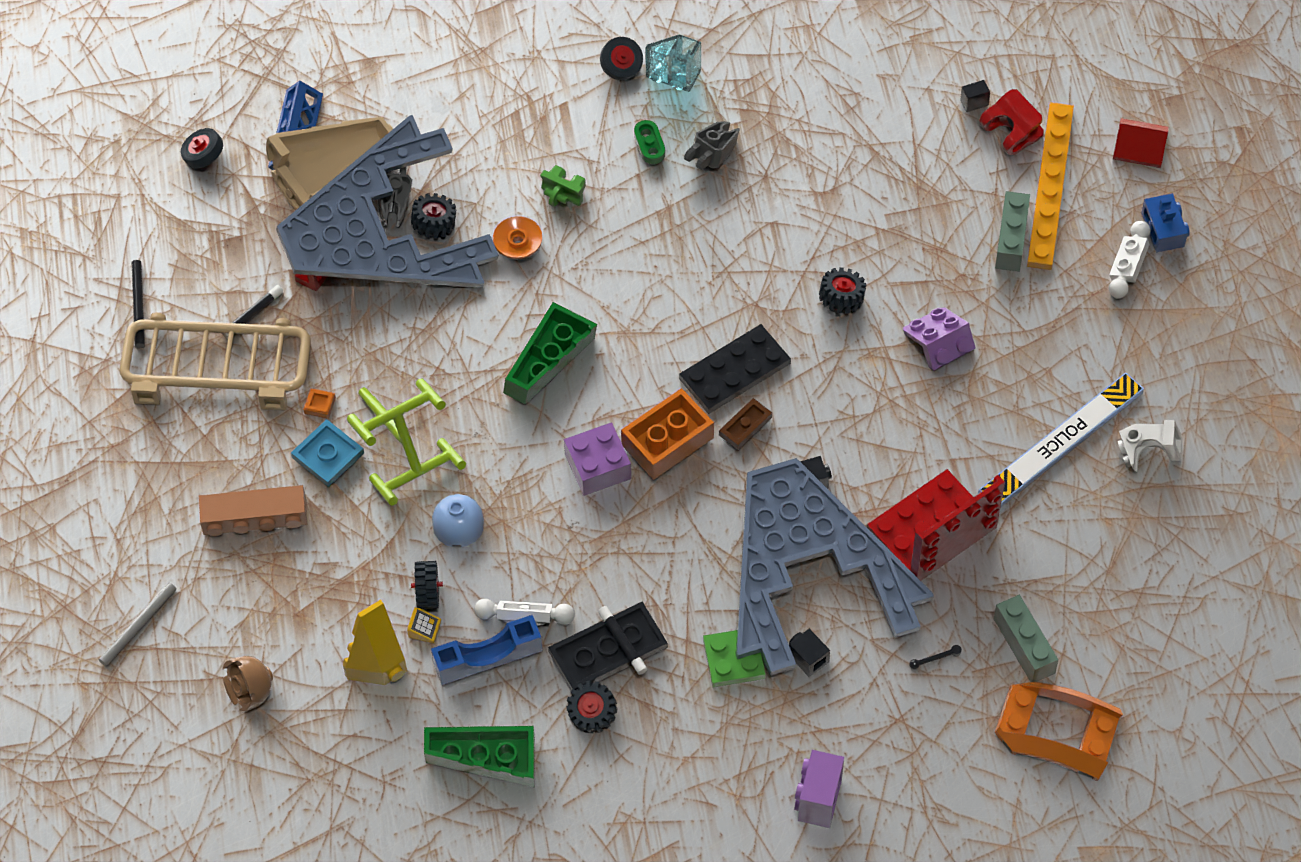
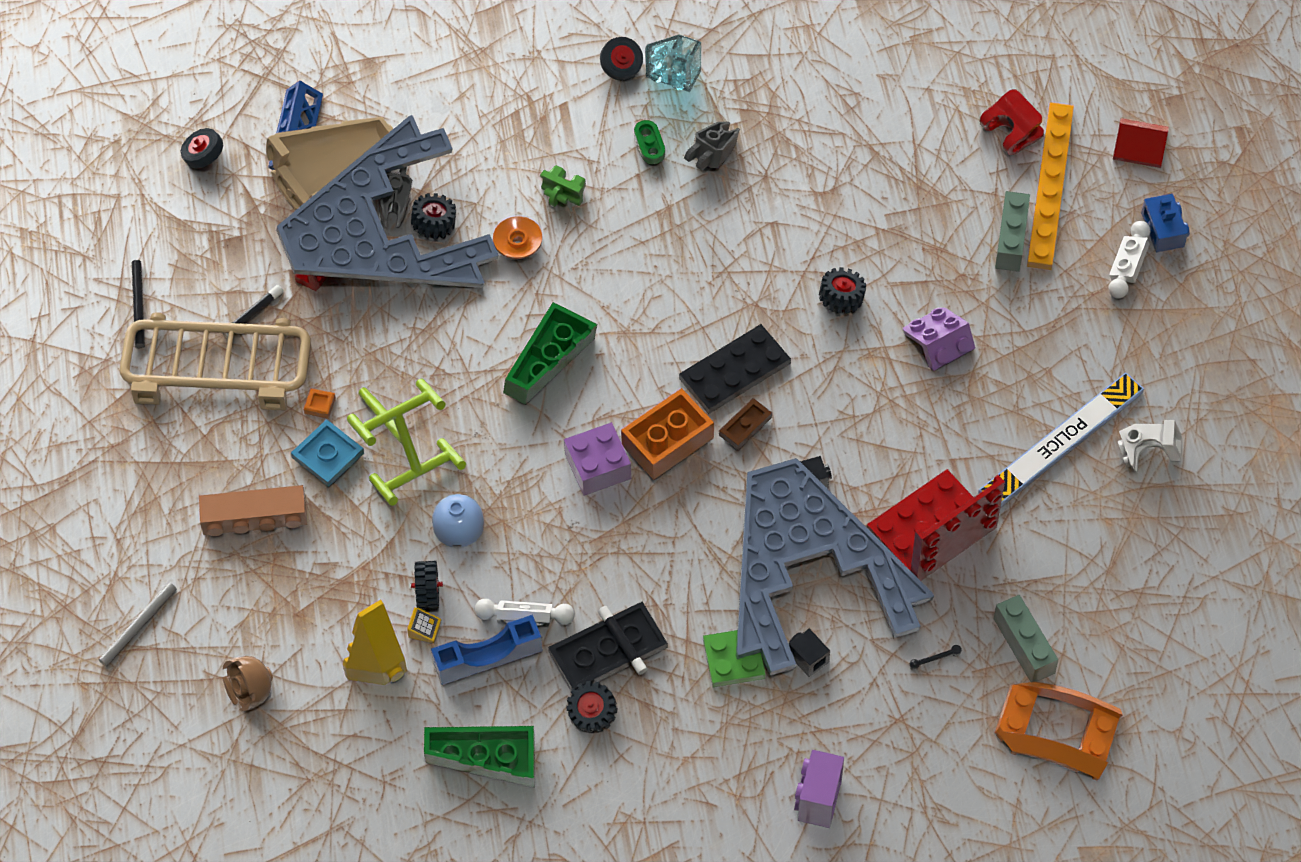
black piece [960,80,990,112] -> none

